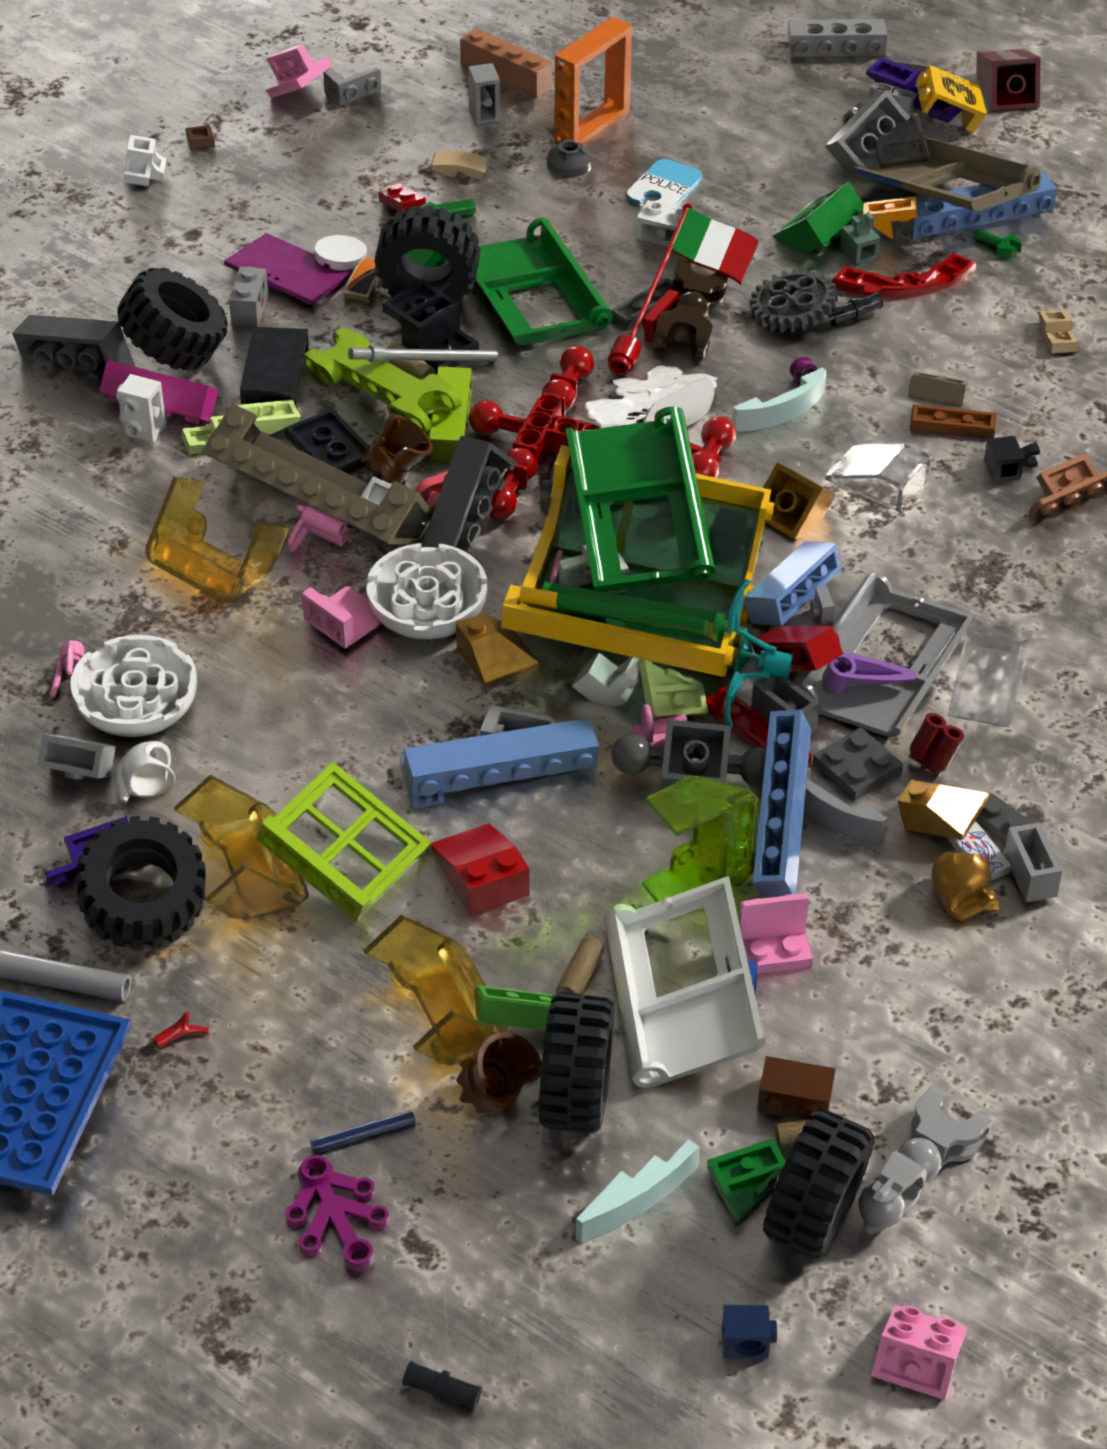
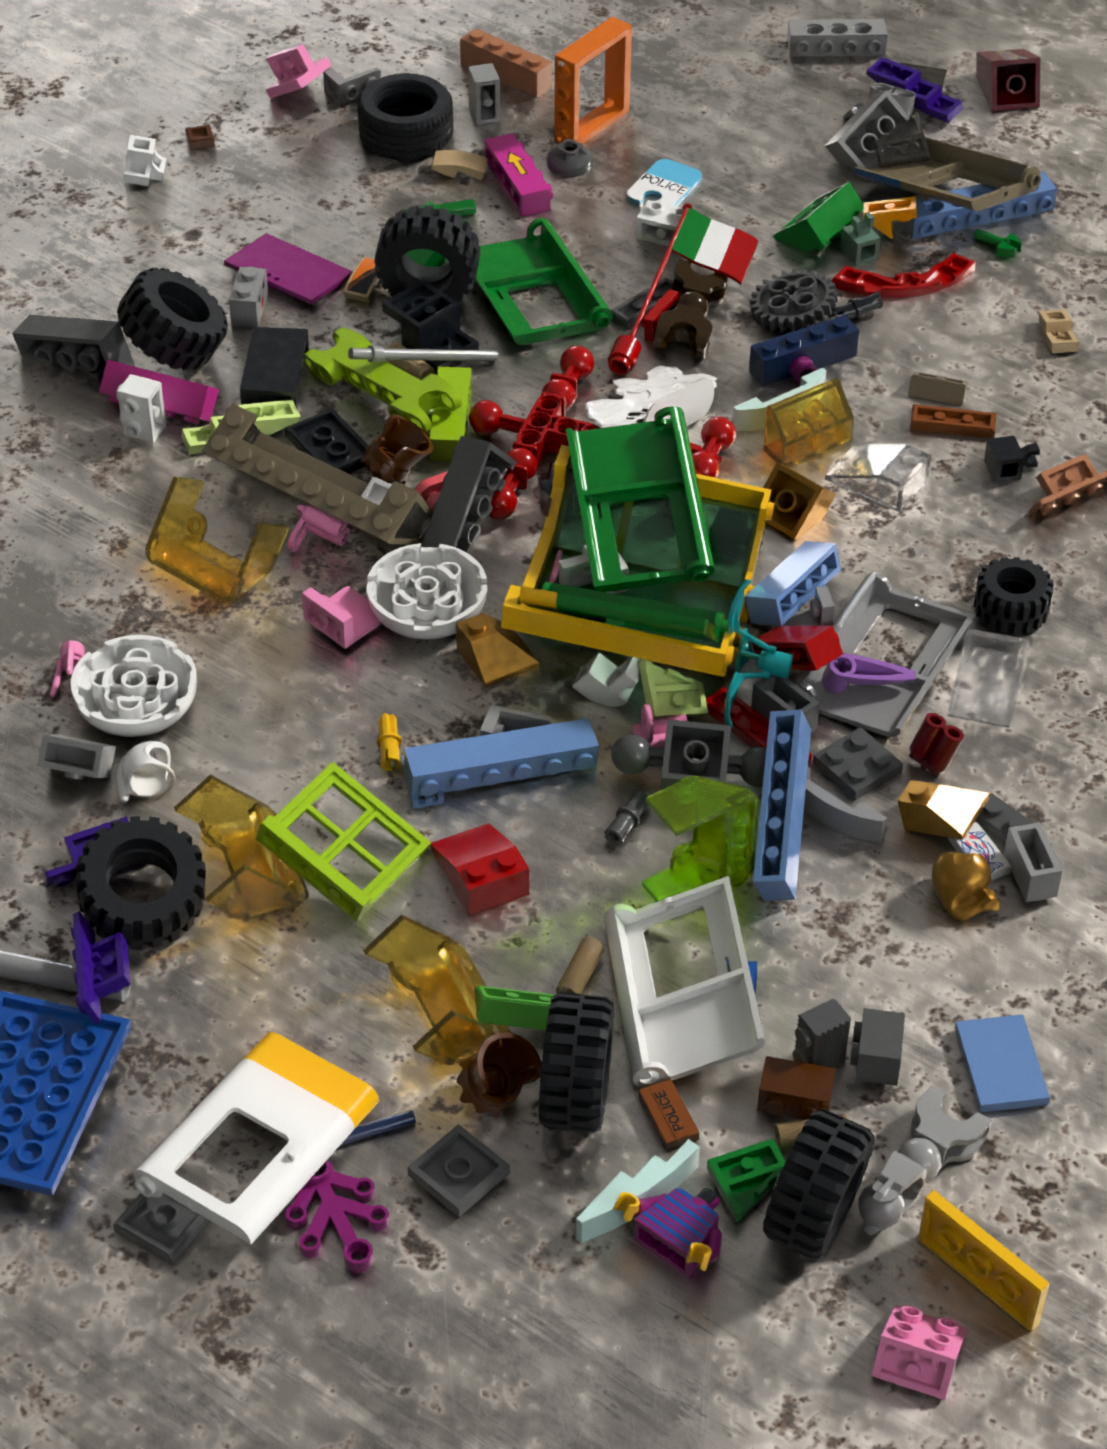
red bar [153,1012,210,1049] -> none
white tile [315,235,367,271] -> none
red plate [378,184,426,212] -> none
black pin [402,1361,483,1411] -> none
dark blue brick [722,1305,777,1358] -> none
bright pink bracket [739,893,813,974] -> none
yellow panel [916,65,987,133] -> none
none -> dark purple bracket [71,911,131,1024]
none -> dark grey tile [113,1193,210,1265]
none -> white piece [134,1032,379,1244]
none -> black tyre [357,73,453,161]
none -> yellow axle [376,713,402,771]
none -> dark grey plate [408,1124,510,1217]
none -> dark pink brick [485,133,553,217]
none -> dark grey axle [604,790,651,845]
none -> torso [613,1188,722,1278]
none -> dark orange tile [638,1079,700,1151]
none -> dark blue brick [749,315,860,387]
none -> clear yellow slope [763,378,854,467]
none -> dark grey brick [792,999,851,1068]
none -> dark grey brick [850,1008,905,1086]
none -> yellow tile [918,1190,1050,1331]
none -> medium blue tile [955,1014,1050,1113]
none -> black tyre [974,557,1054,635]

